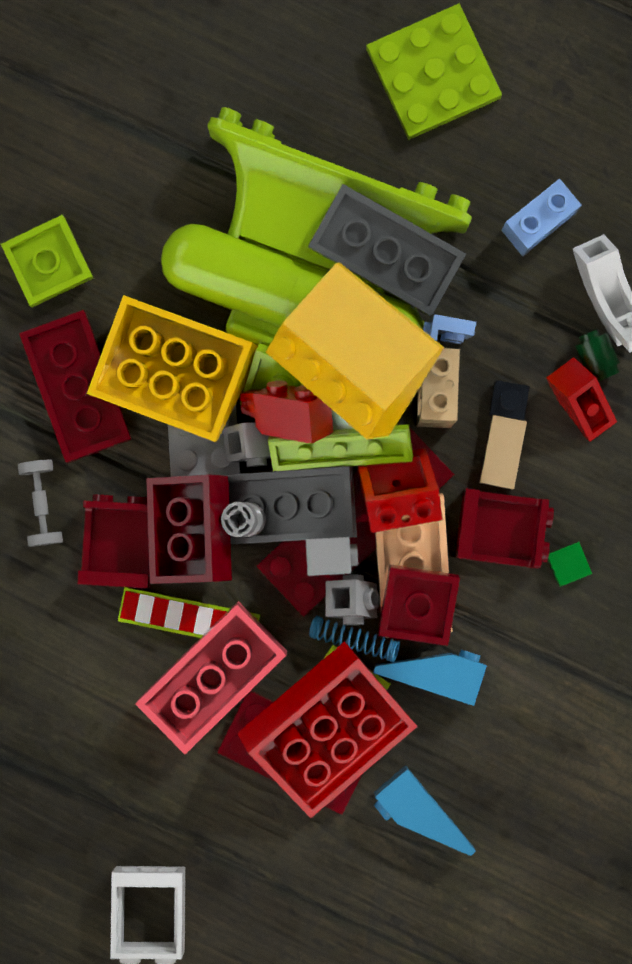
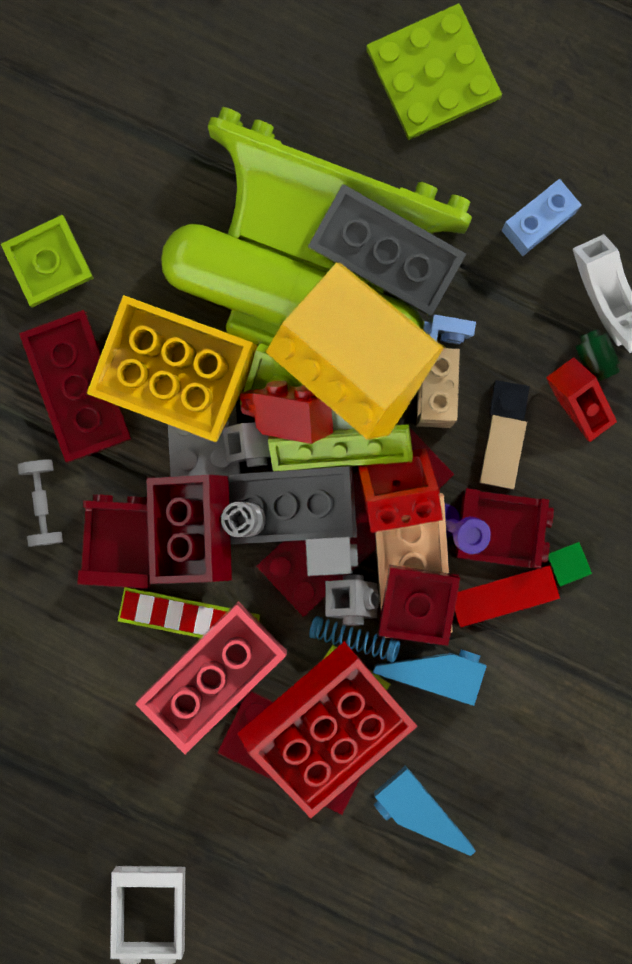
none -> dark purple wheel [444,503,491,554]
none -> red tile [454,565,560,628]

